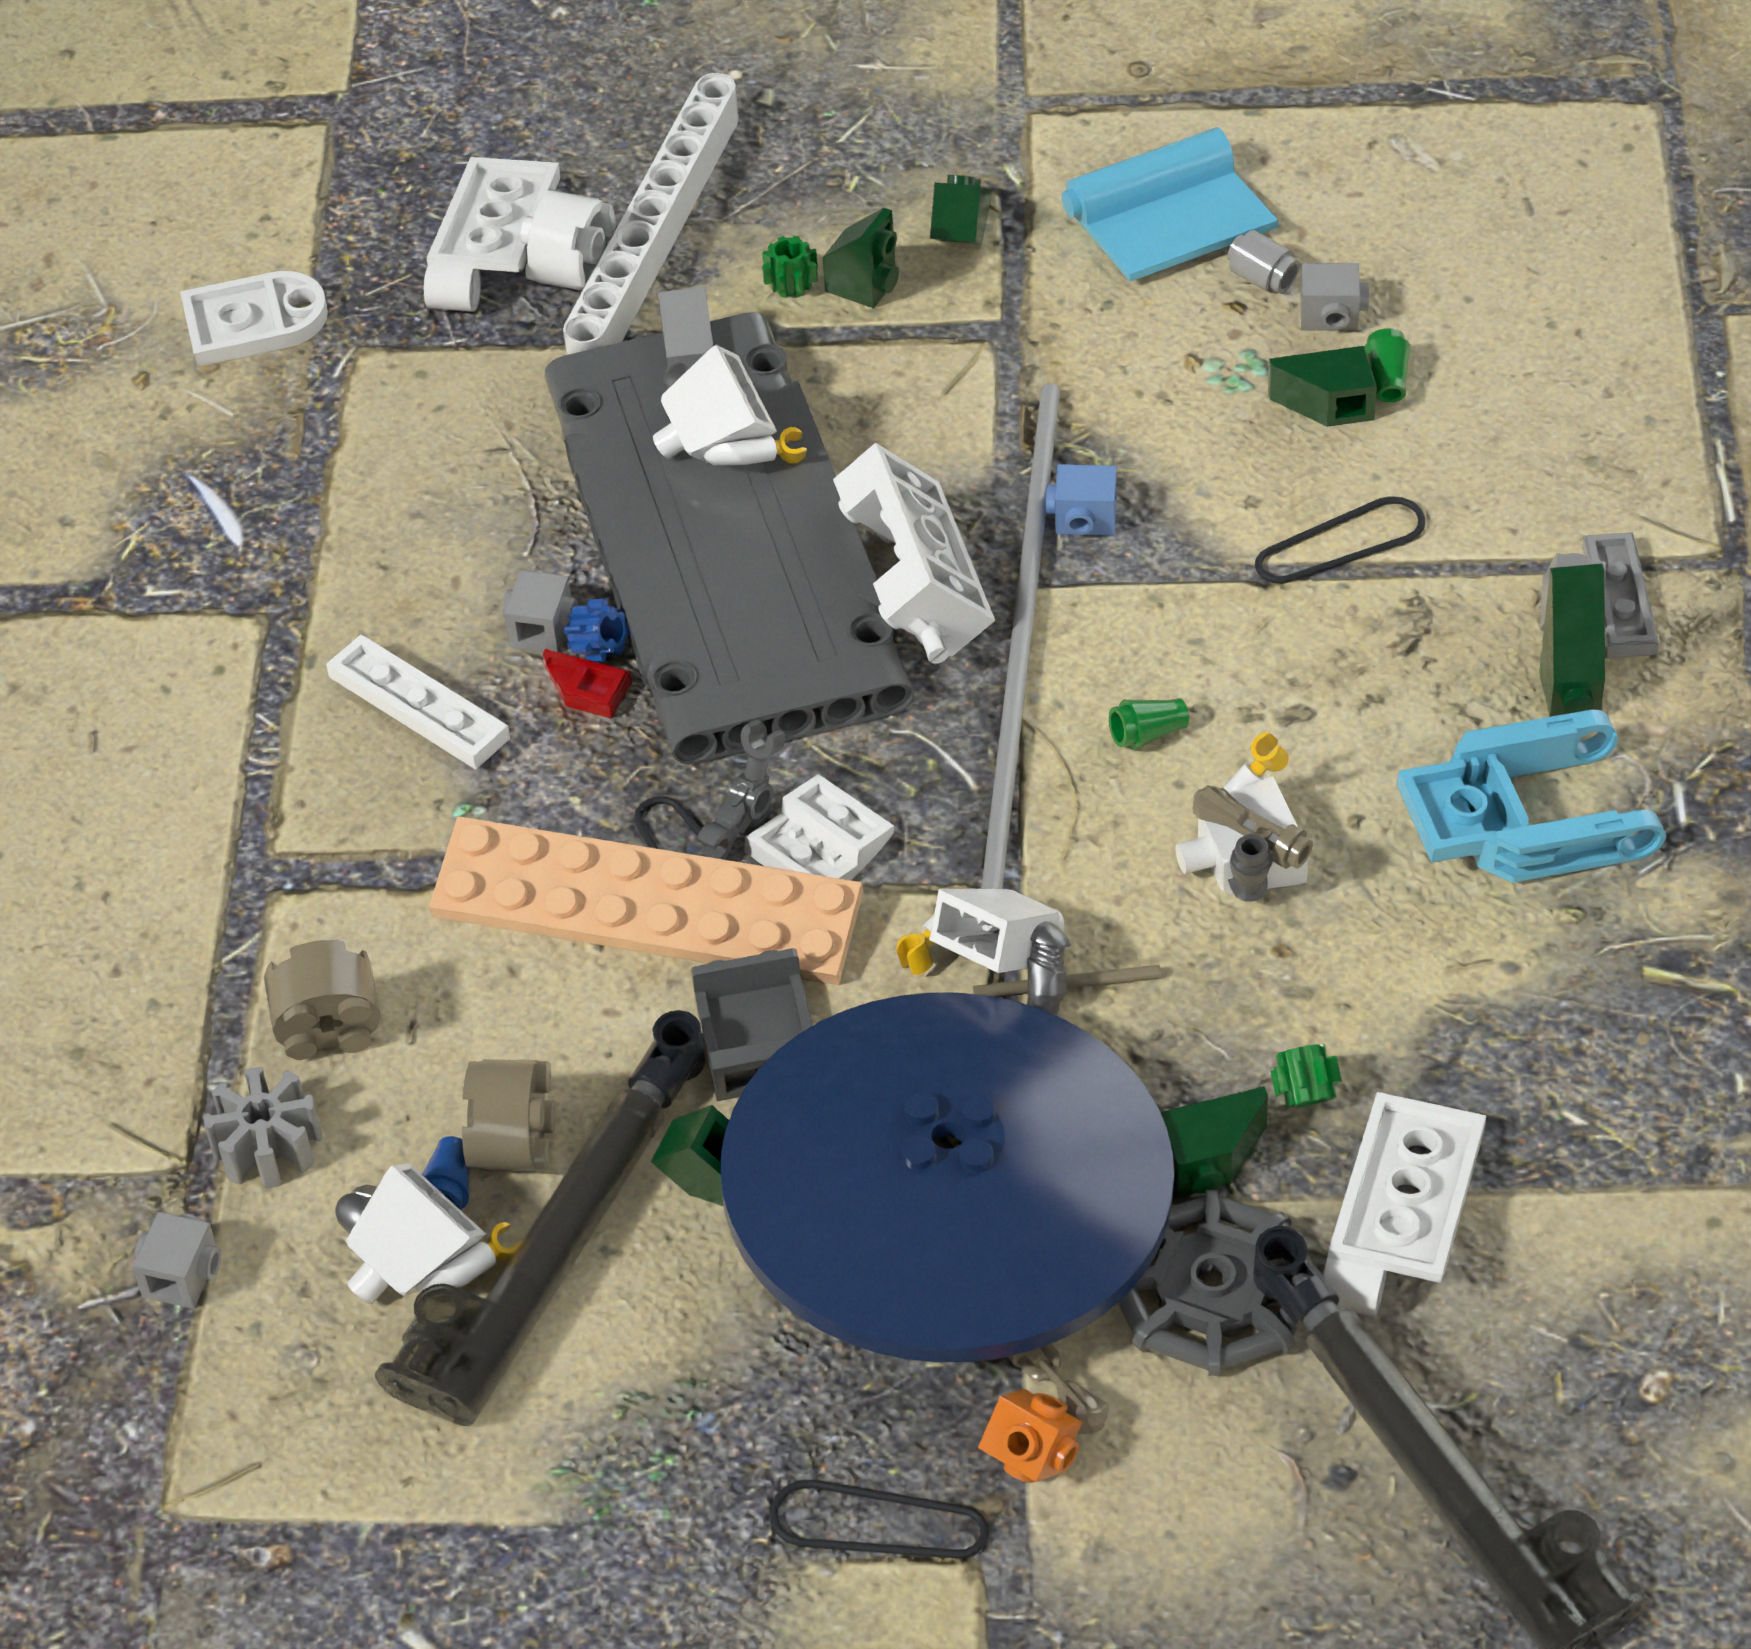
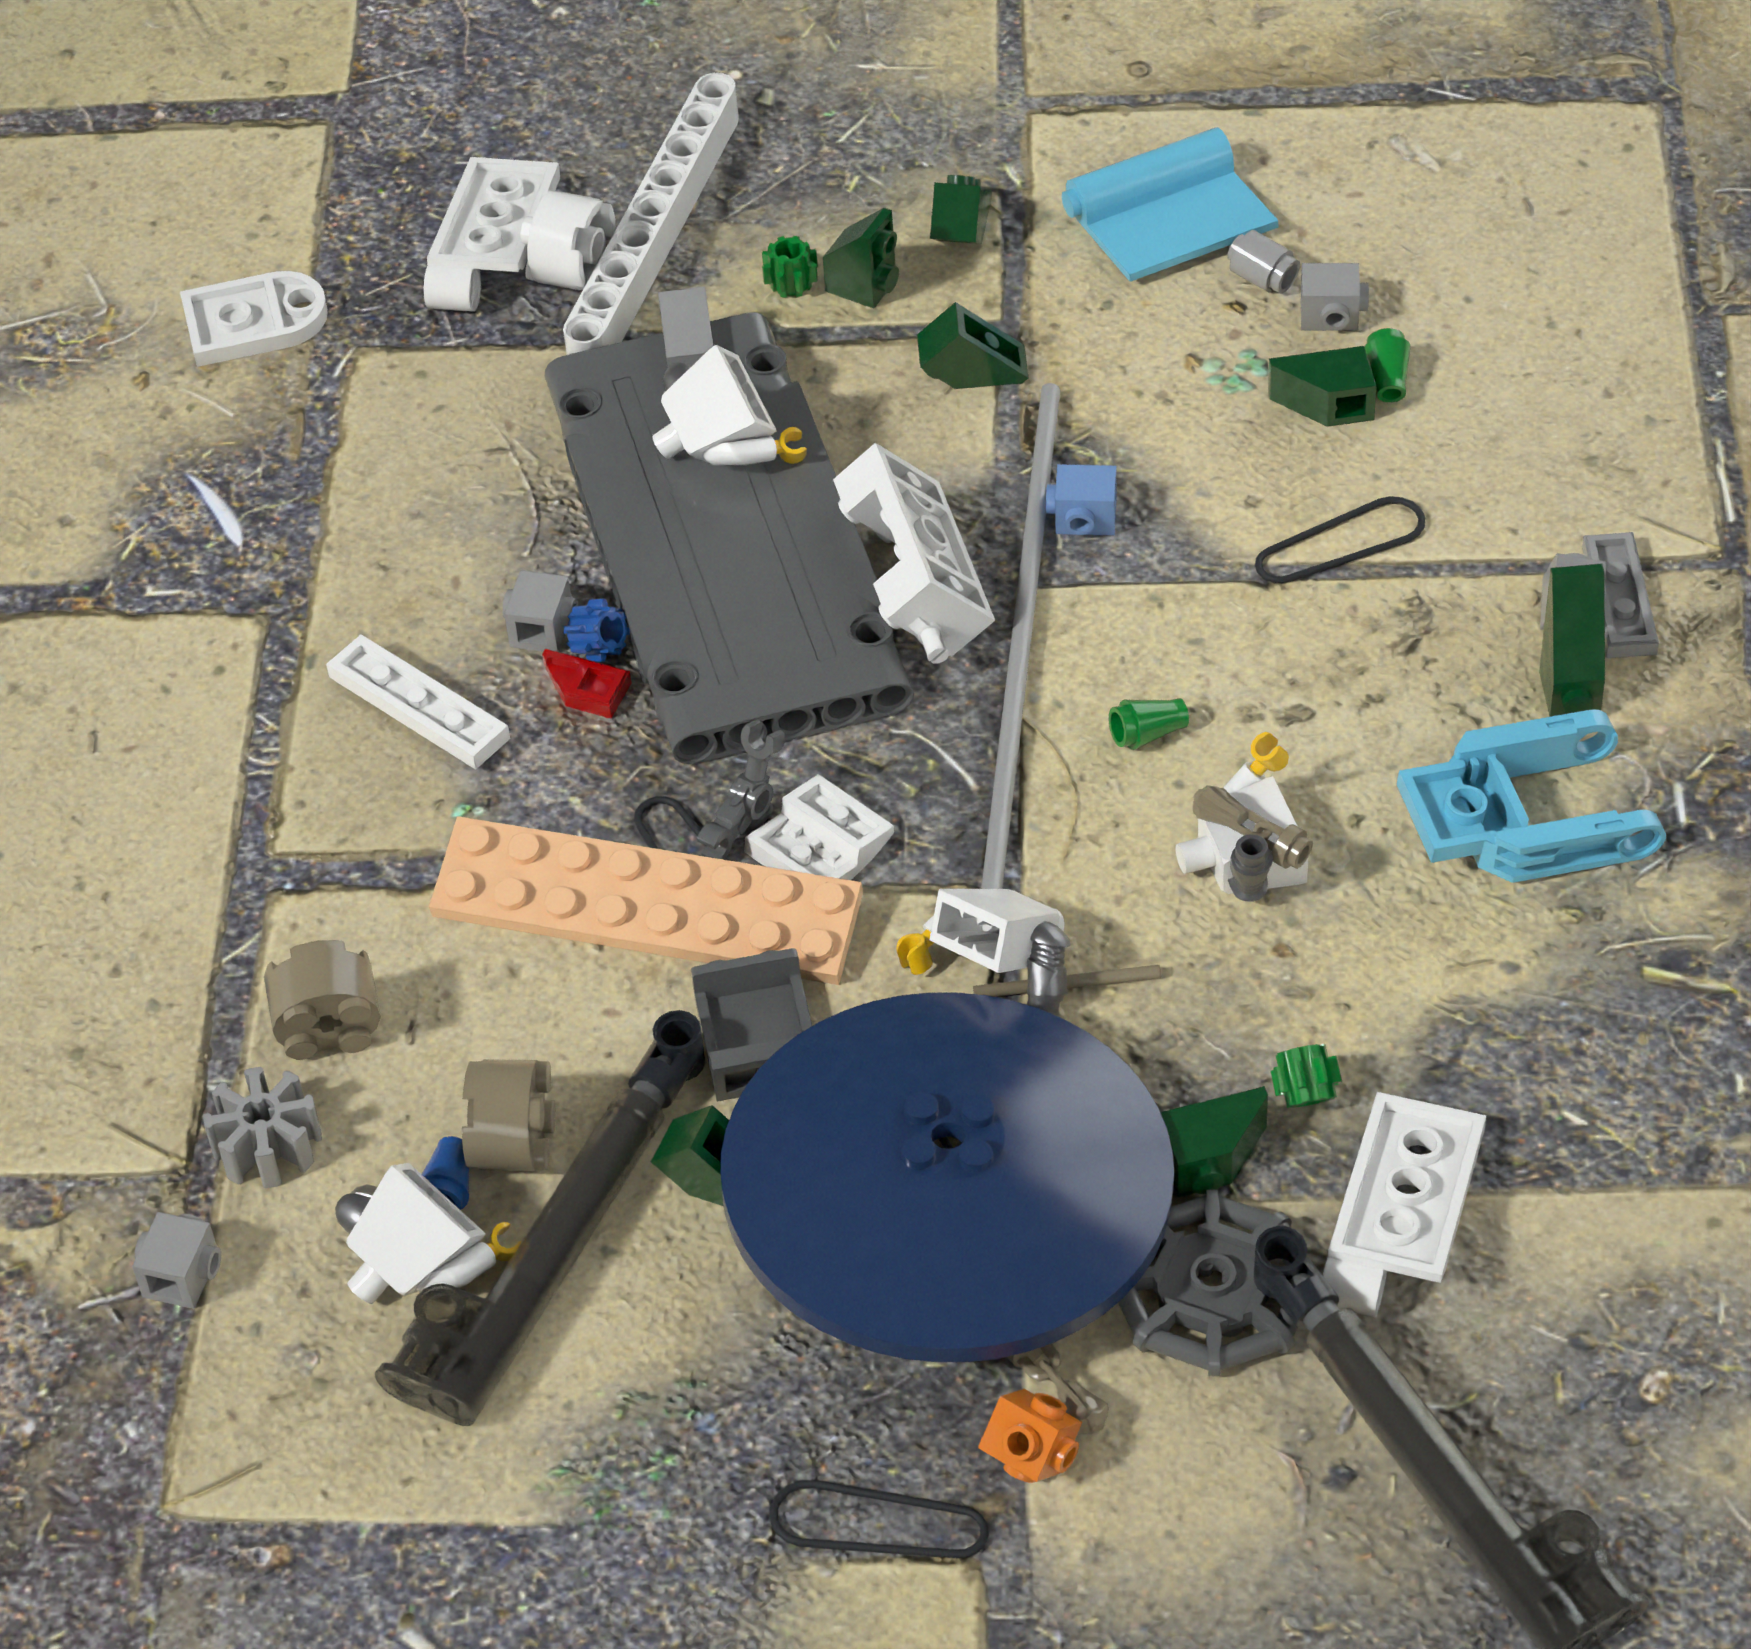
none -> dark green slope [917,302,1029,389]

